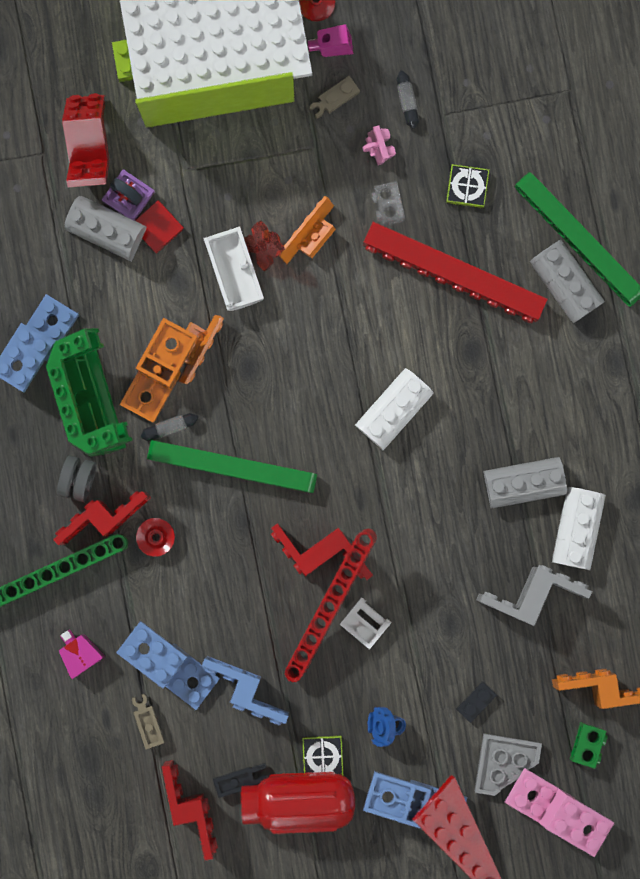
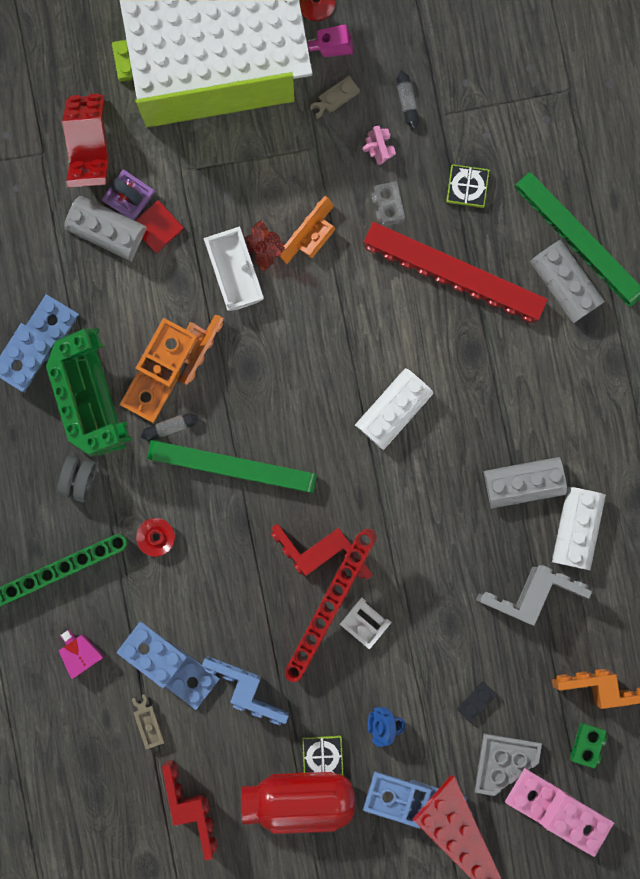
red bracket [53,491,151,545] -> none
black hinge [213,763,269,798] -> none

